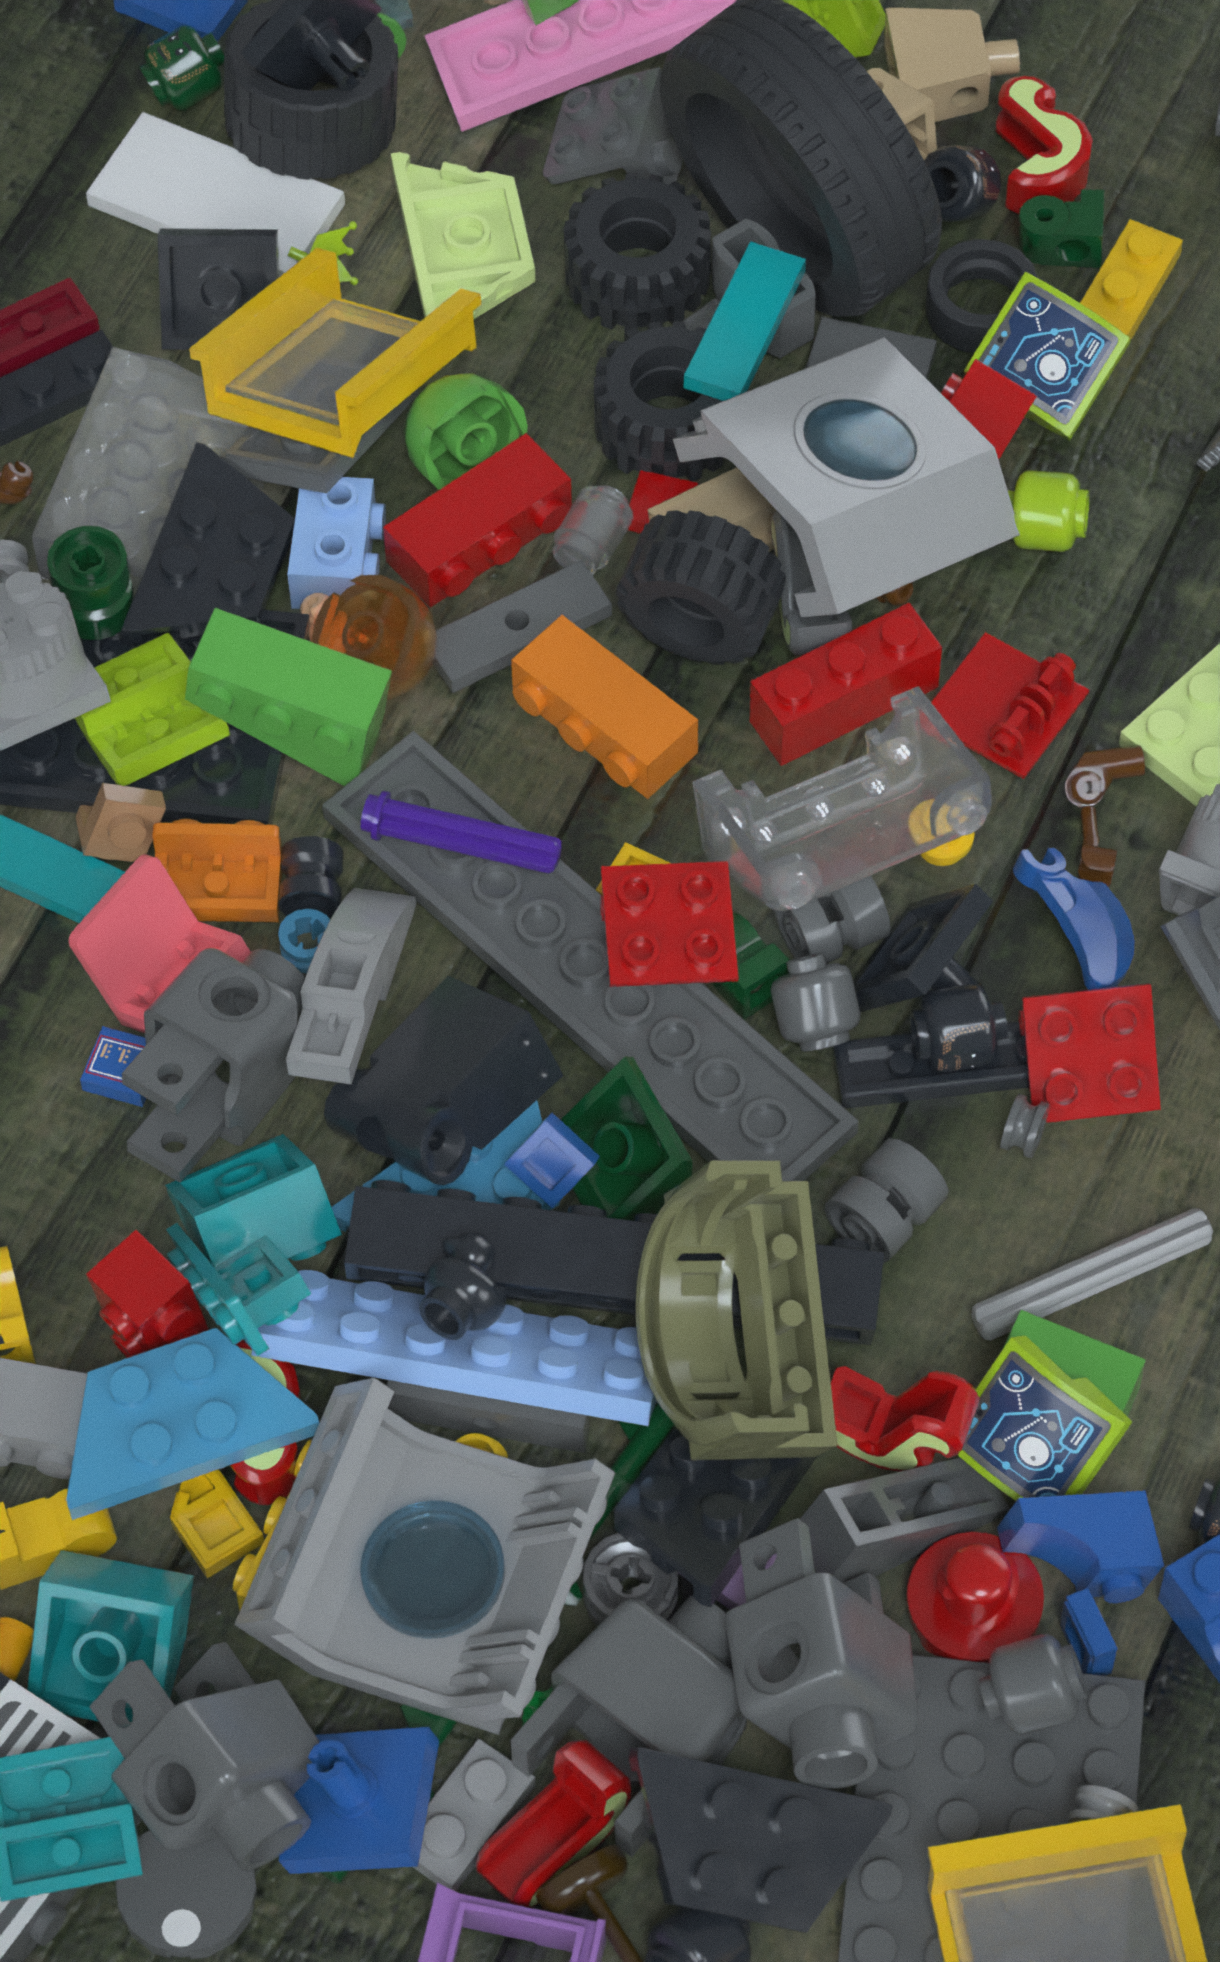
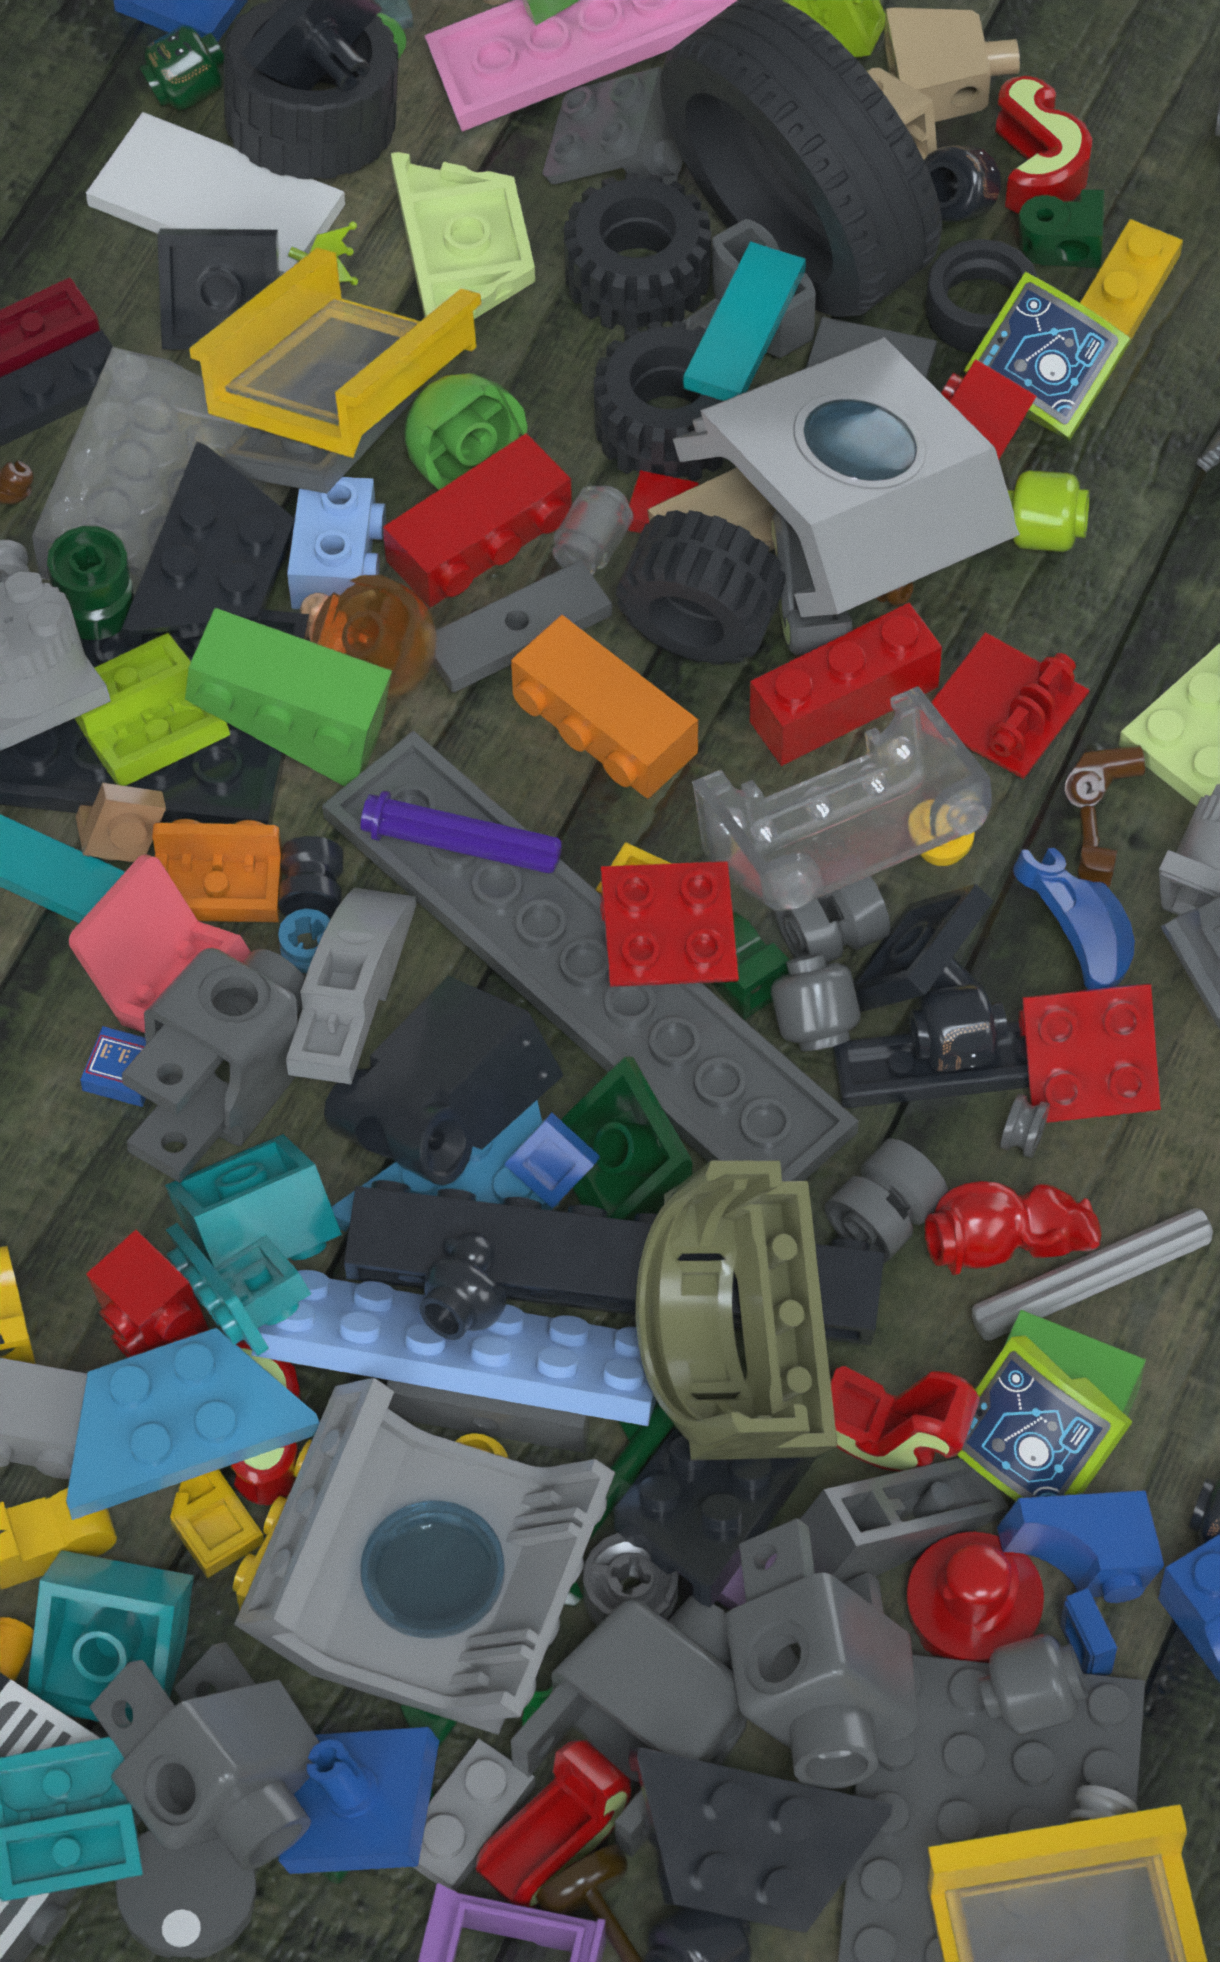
none -> red animal [925,1181,1102,1276]

